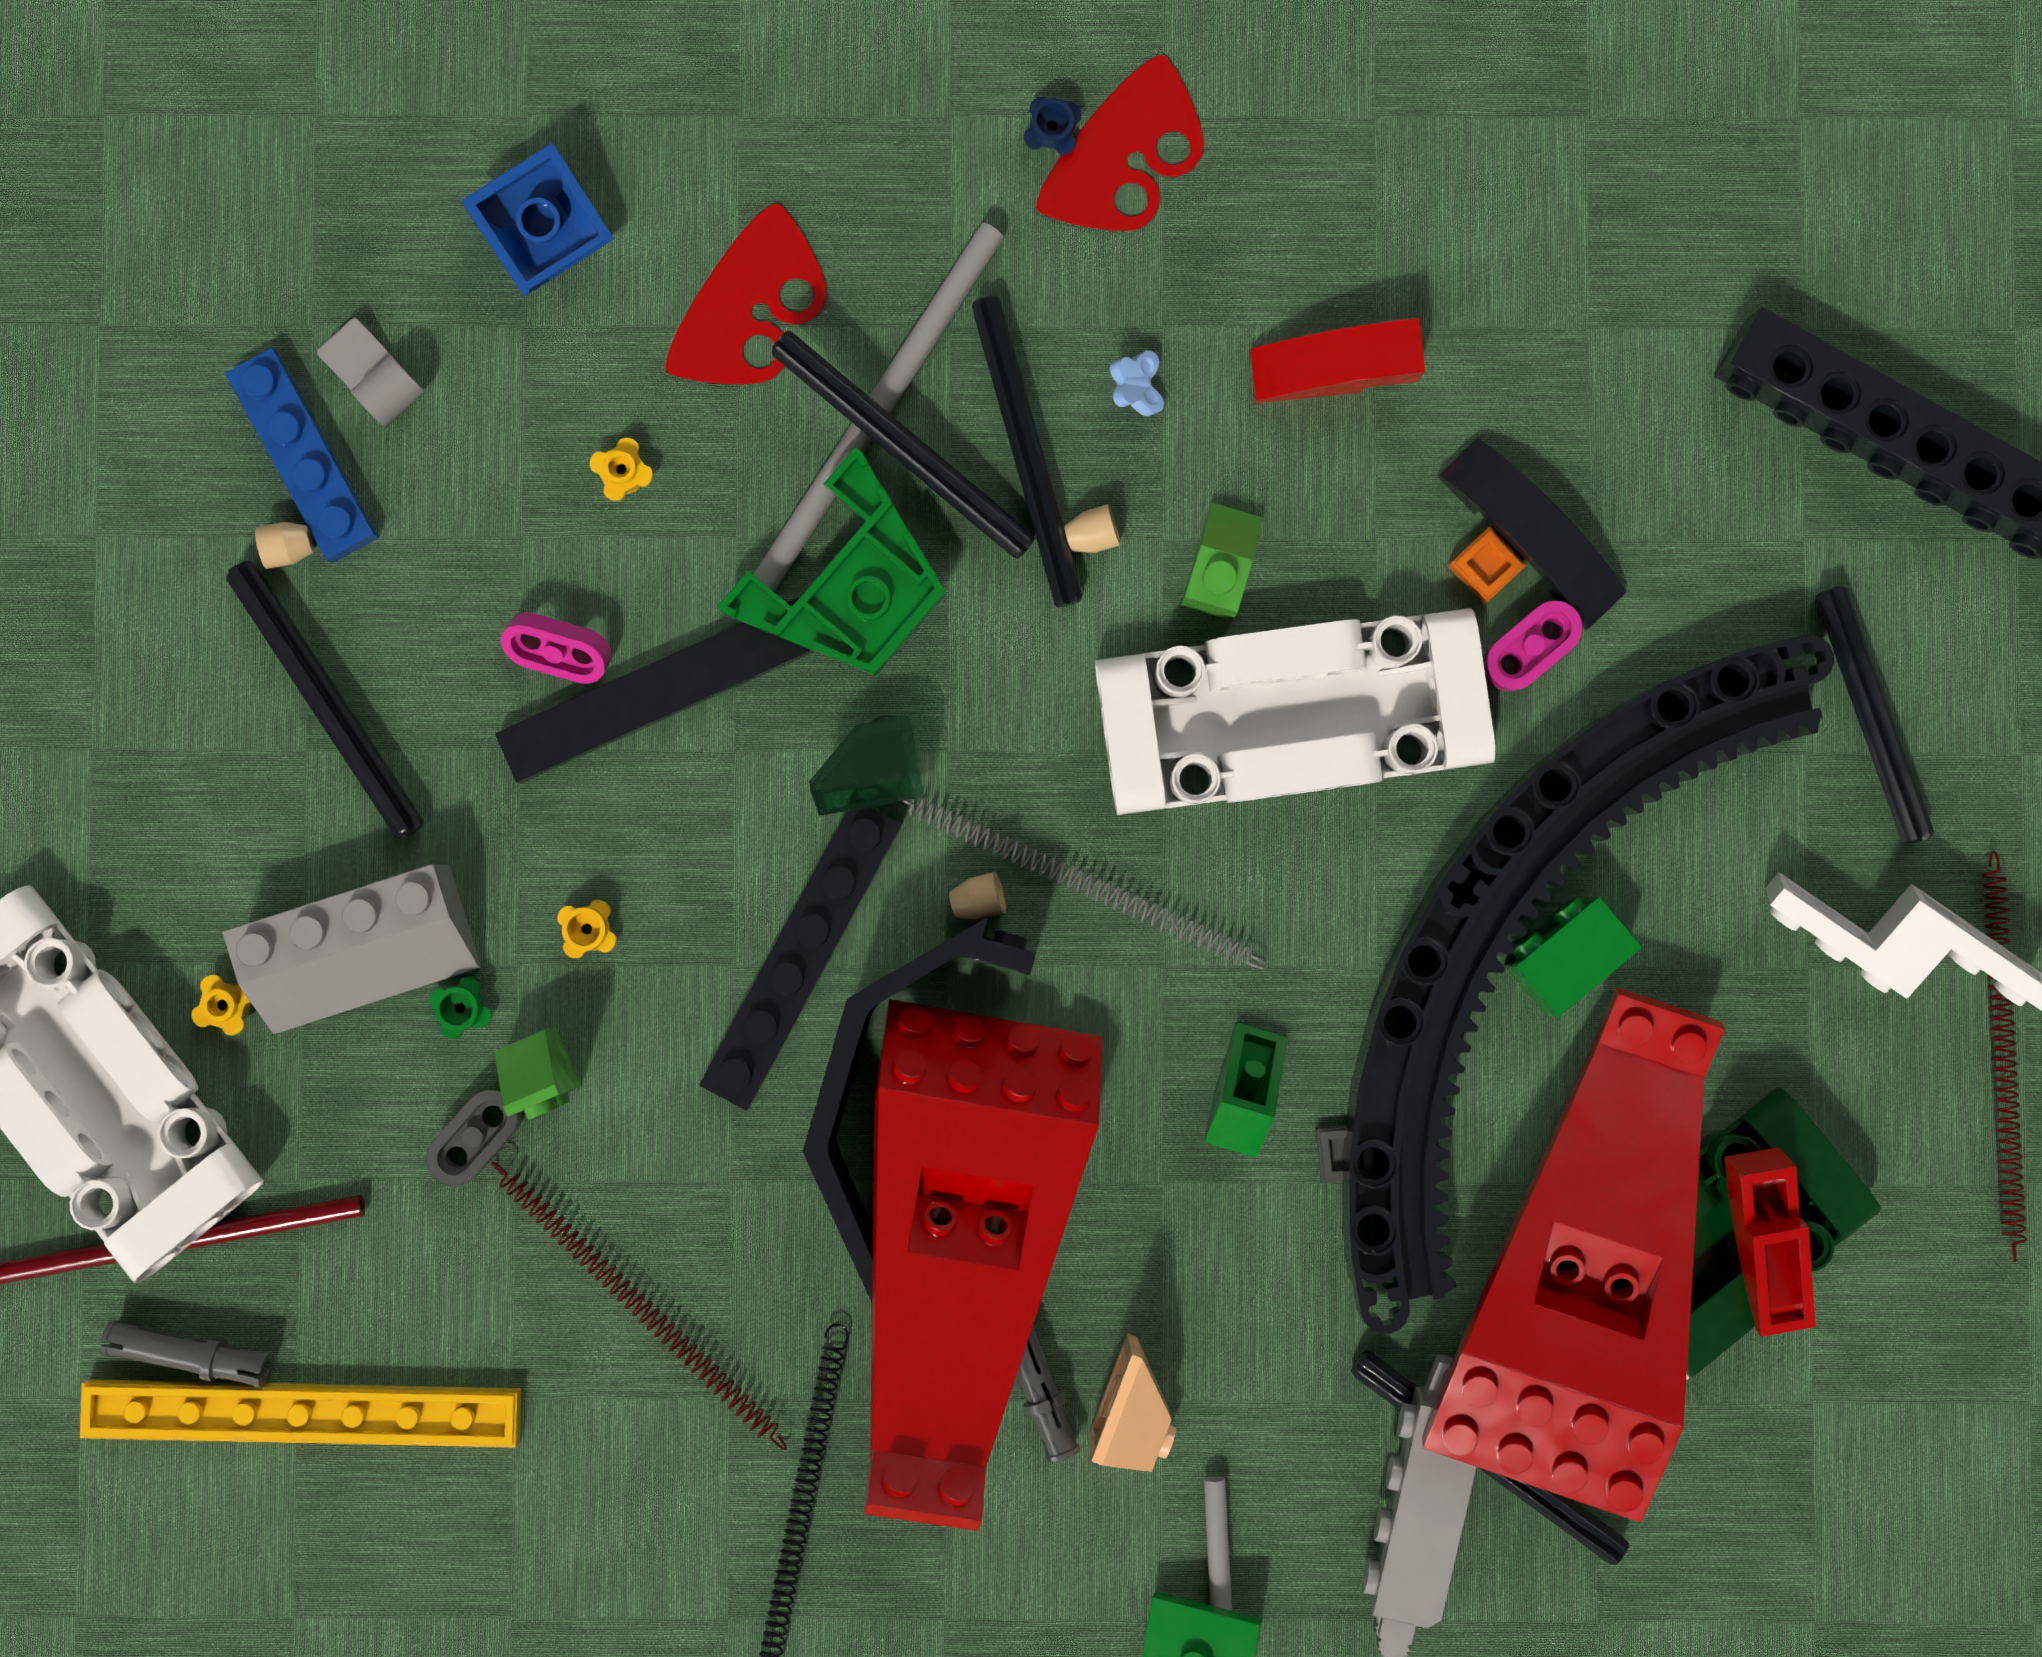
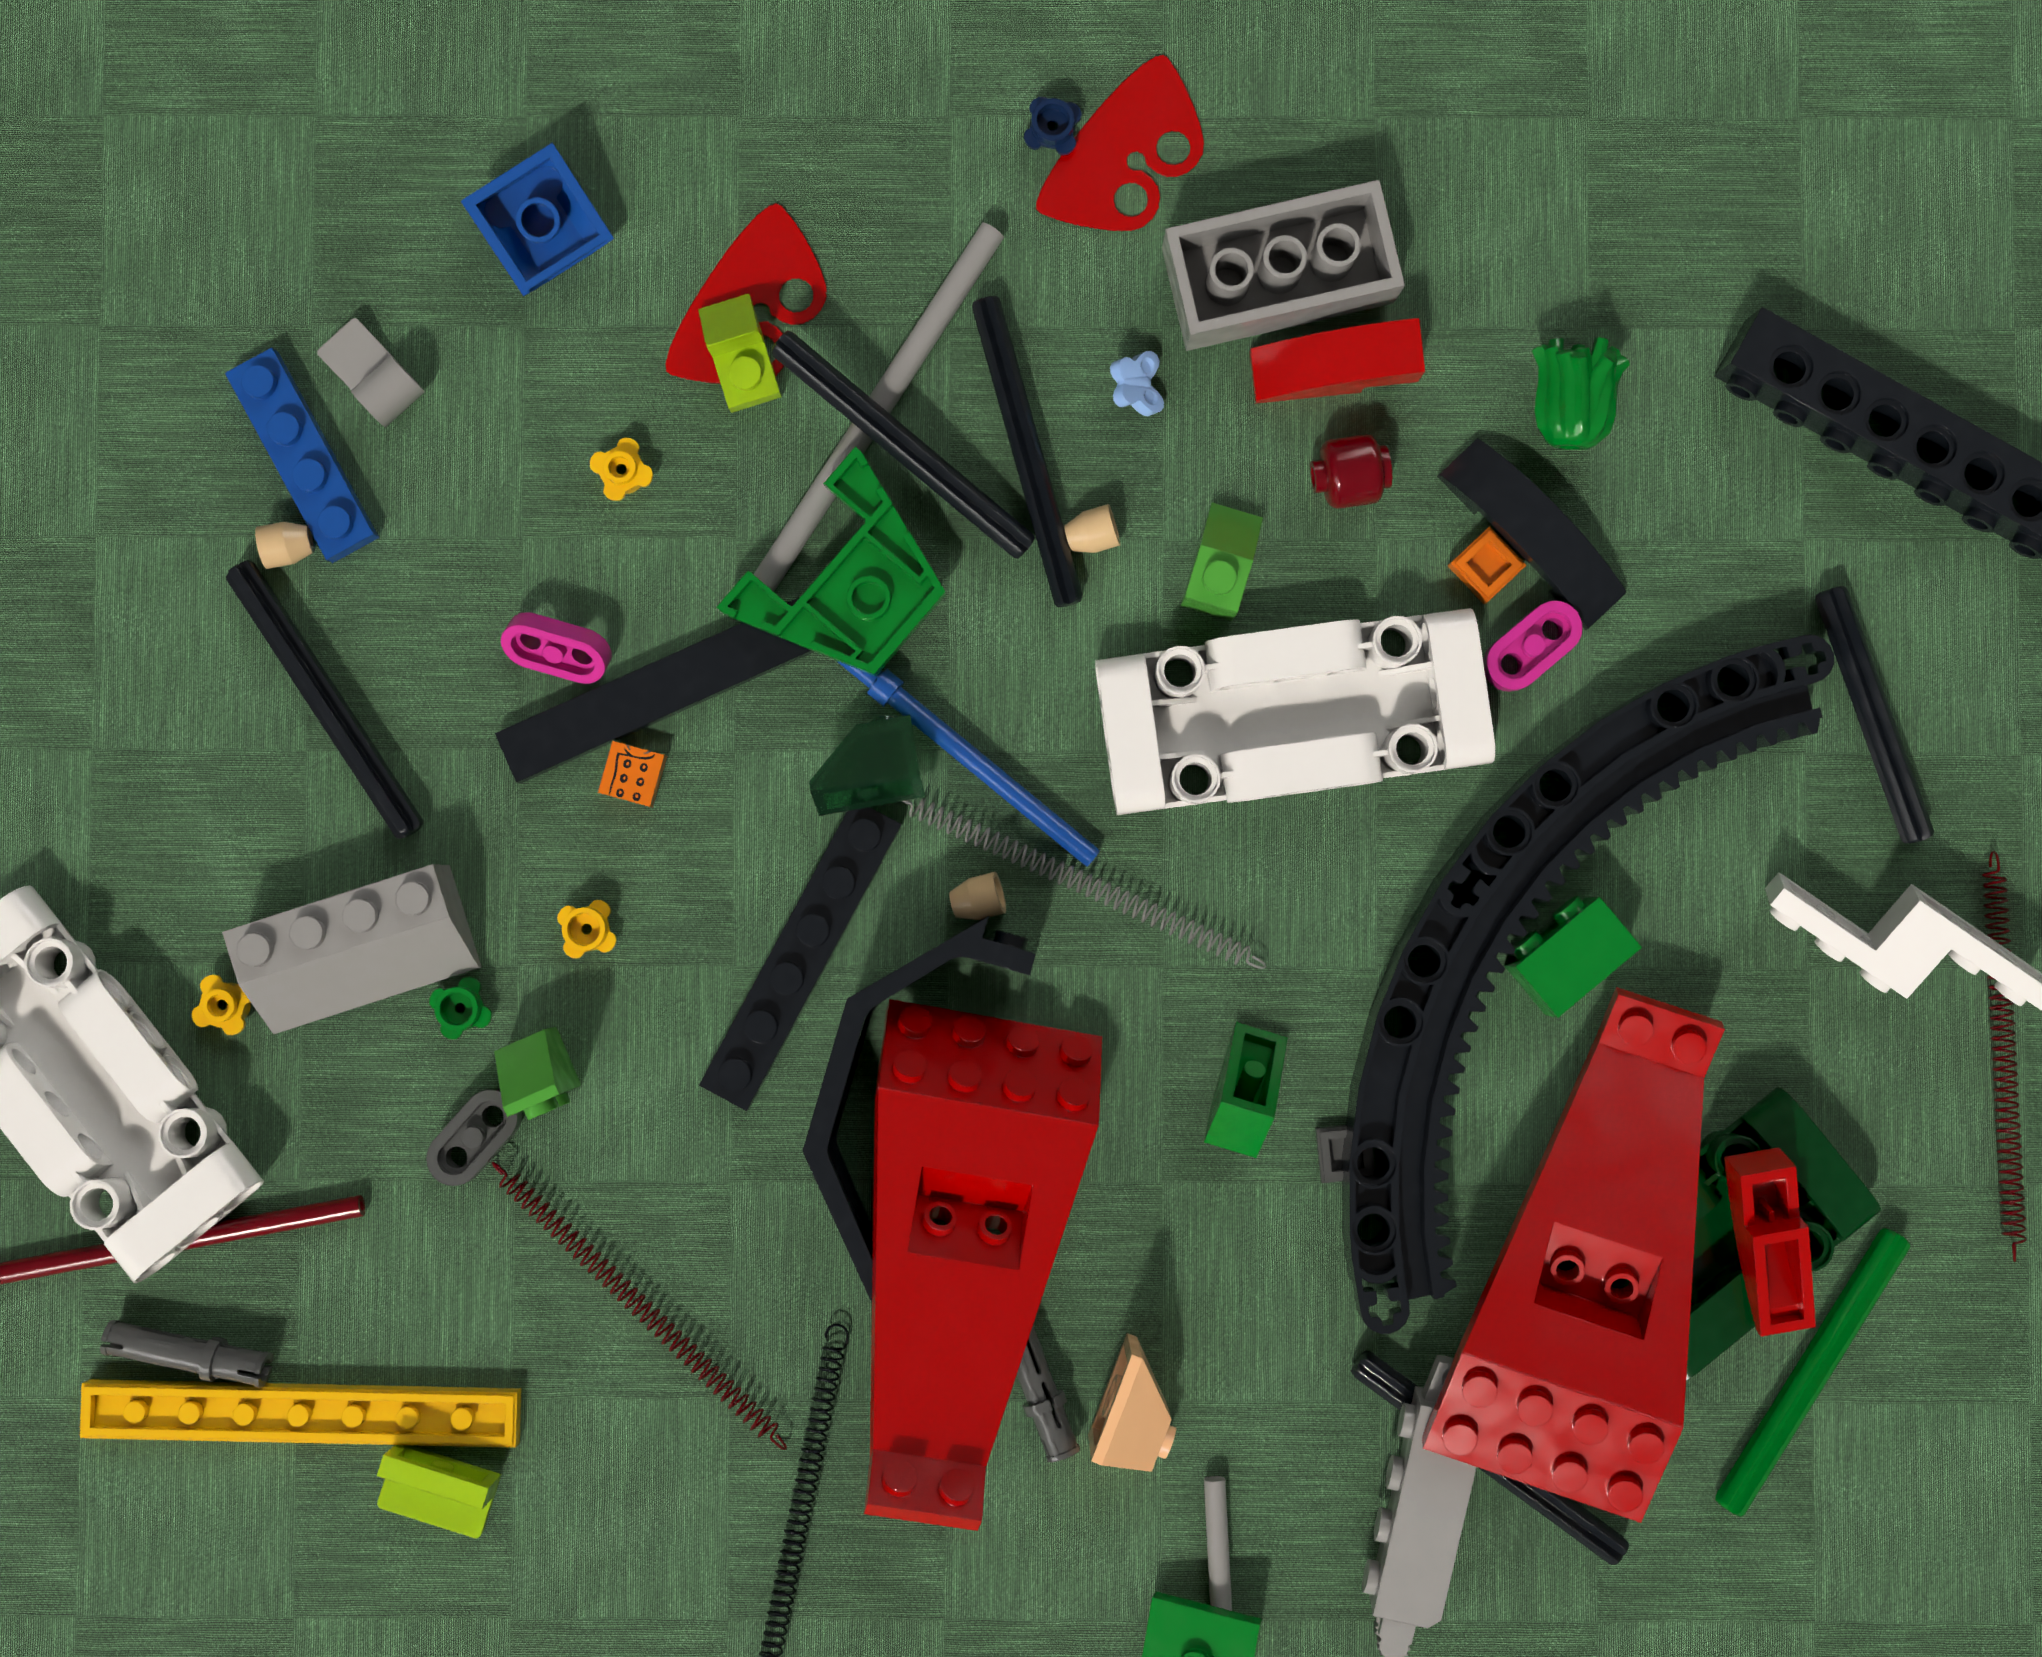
none -> lime panel [377,1445,502,1539]
none -> orange tile [598,741,667,808]
none -> lime slope [698,294,782,413]
none -> blue bar [837,661,1101,867]
none -> light grey brick [1162,180,1405,351]
none -> dark red head [1310,435,1392,509]
none -> green piece [1532,337,1630,450]
none -> green axle [1715,1228,1911,1517]

